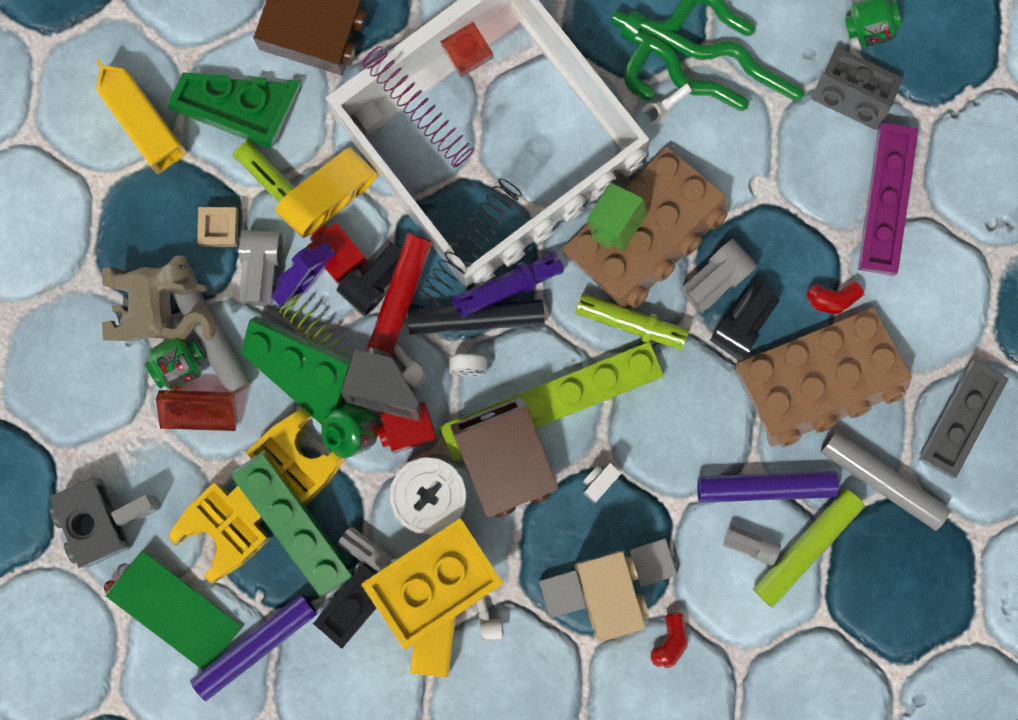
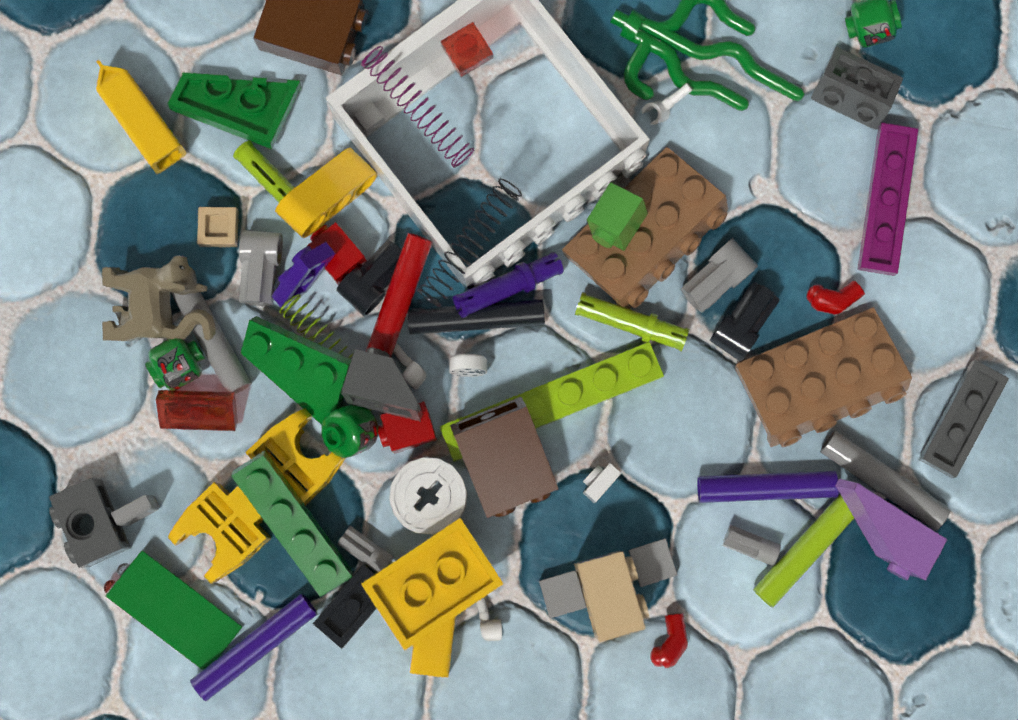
none -> medium lavender slope [835,479,947,580]

